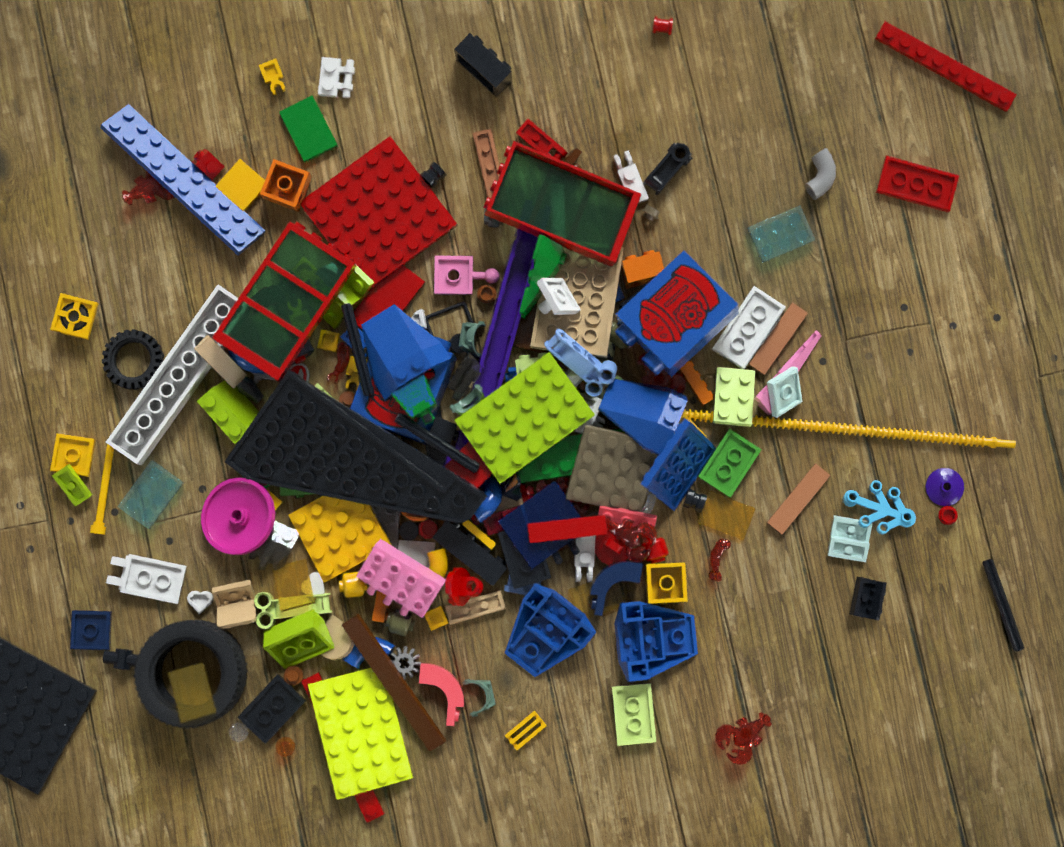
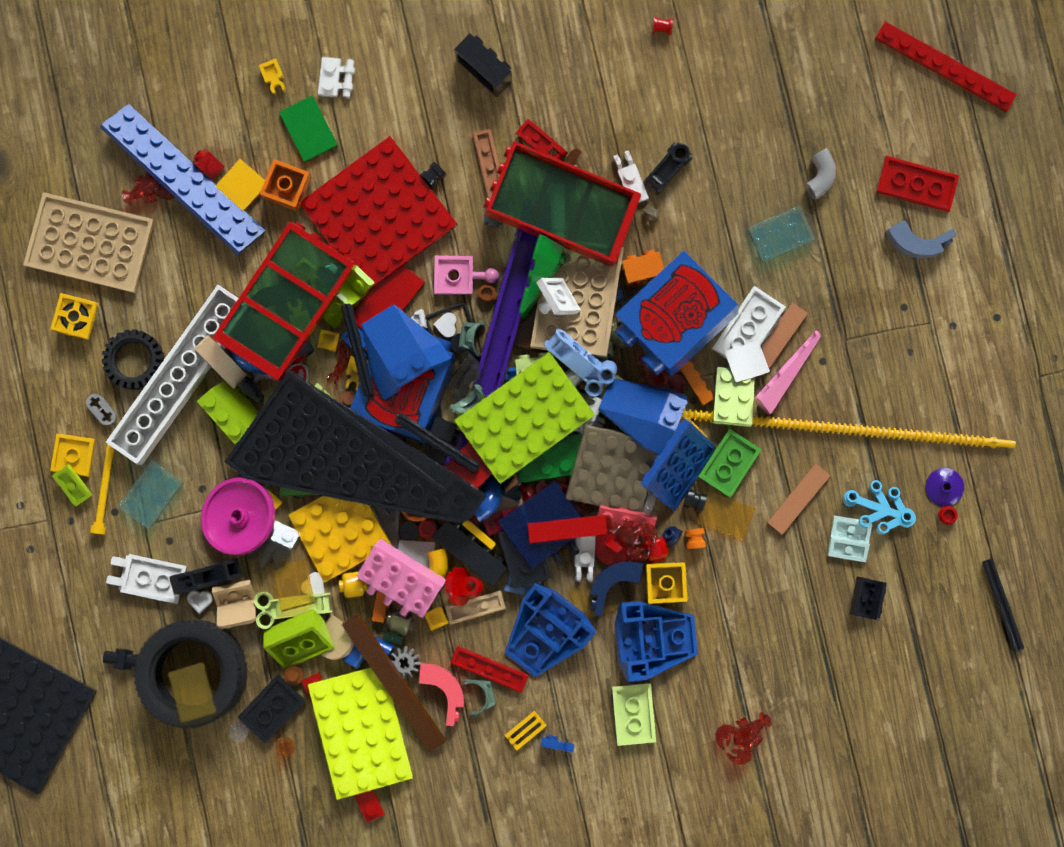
dark blue tile [70,610,112,650] -> none
torso [391,374,437,425] -> none
clear red arm [708,539,731,581] -> none
light aqua tile [767,366,803,418] -> none
none -> tan plate [23,192,155,293]
none -> light grey beam [86,394,118,426]
none -> black arch [169,558,243,595]
none -> clear green plate [382,631,404,645]
none -> white tile [433,312,457,338]
none -> red tile [450,645,529,693]
none -> blue plate [540,734,575,752]
none -> dark blue plate [662,526,683,548]
none -> orange wheel [685,528,706,549]
none -> white sticker [725,341,770,382]
none -> sand blue arch [885,220,957,259]

